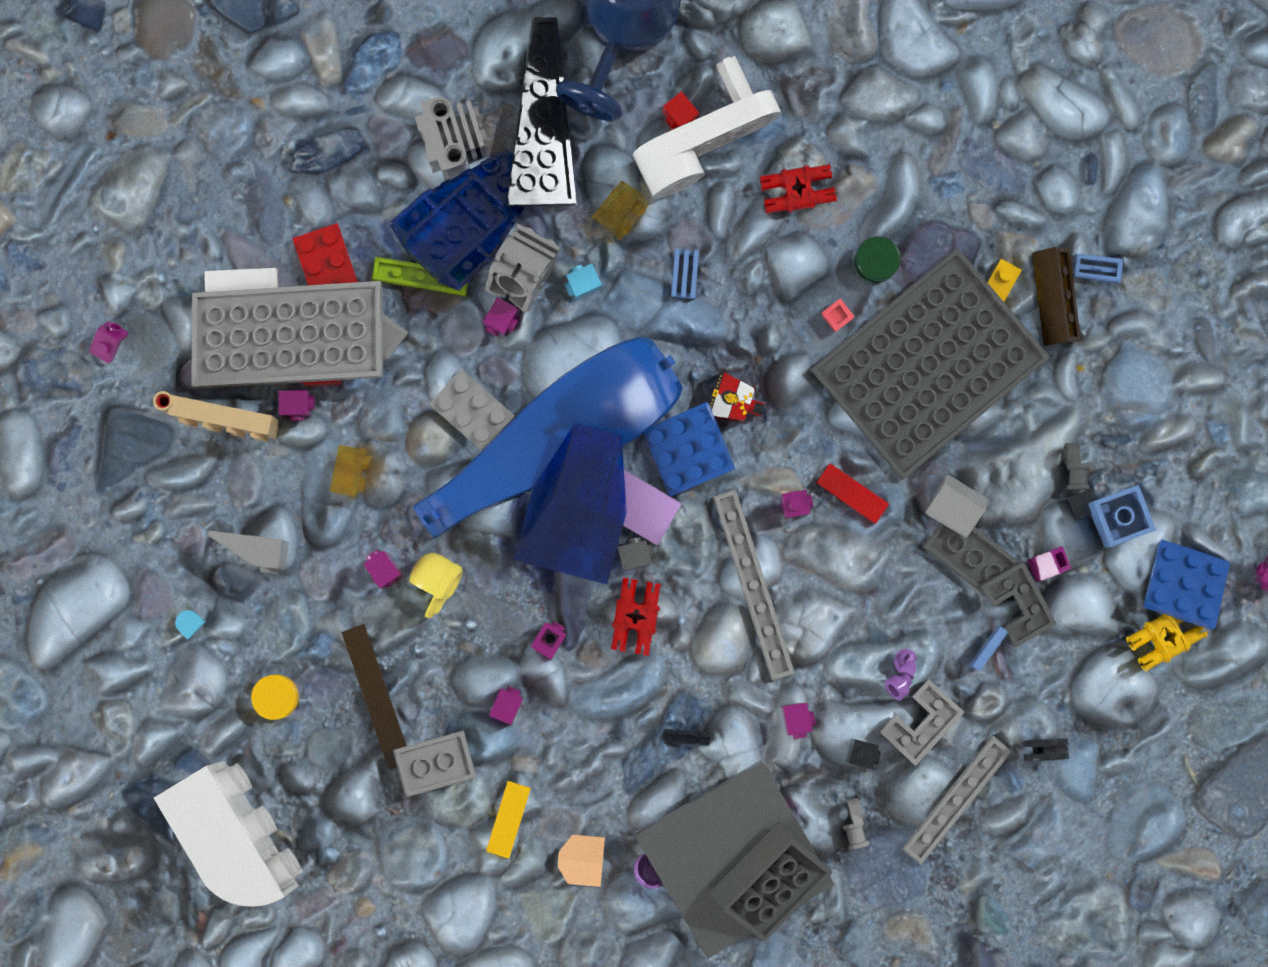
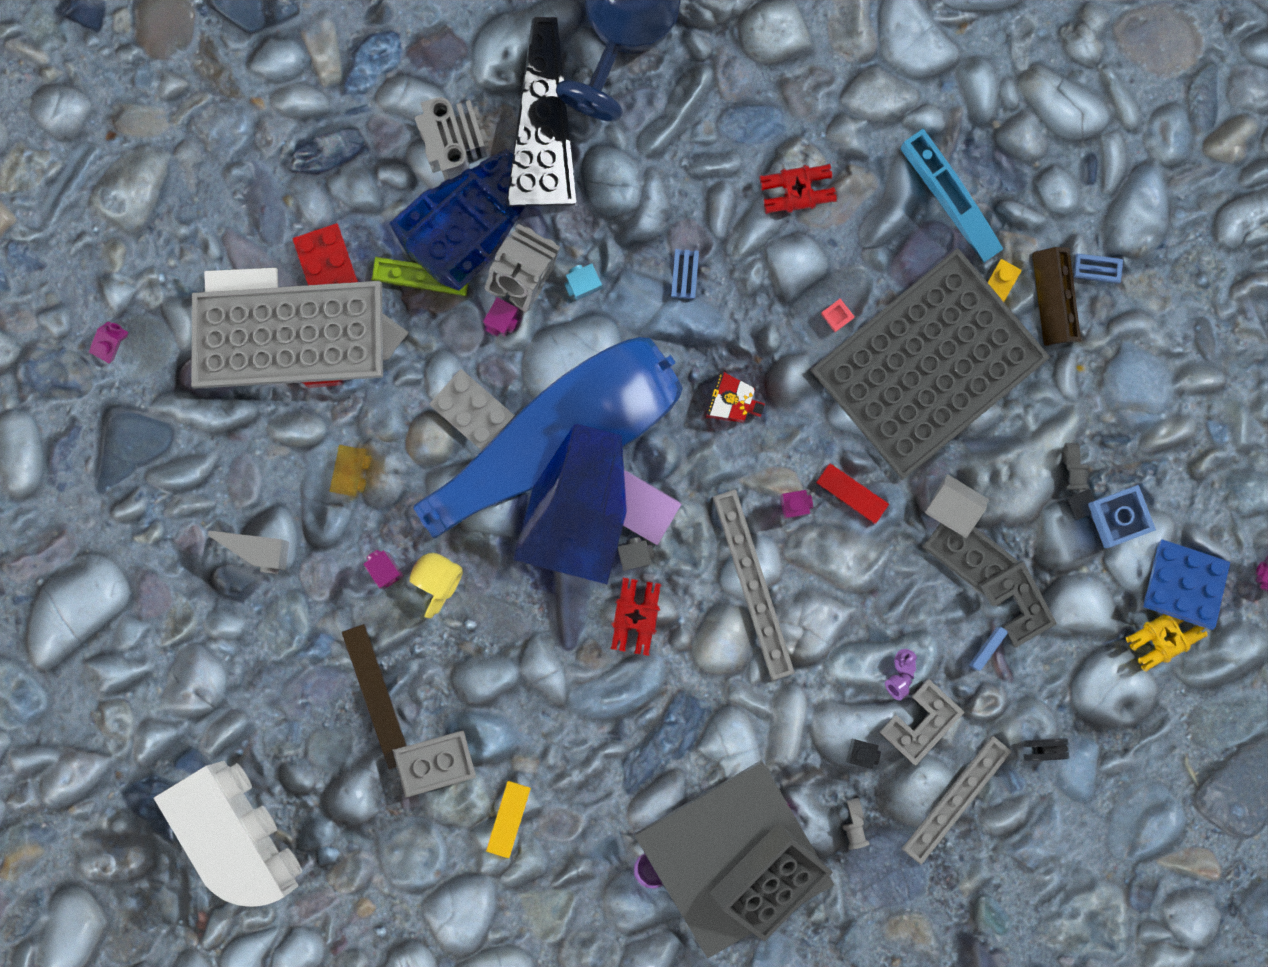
tan hinge [153,391,280,442] -> none
medium azure tile [175,610,206,640] -> none
yellow head [251,674,299,720] -> none
magenta brick [279,390,315,421] -> none
magenta brick [489,686,524,725] -> none
magenta brick [531,621,567,660] -> none
light nougat slope [558,834,605,887] -> none
clear yellow bracket [592,180,649,240] -> none
white beam [633,56,782,199] -> none
blue plate [644,402,735,497] -> none
red brick [662,91,700,130] -> none
black axle [663,729,711,746] -> none
magenta brick [781,702,816,739] -> none
dark green head [854,236,900,283] -> none
magenta brick [1027,546,1071,582] -> none
none -> dark azure slope [900,129,1003,263]

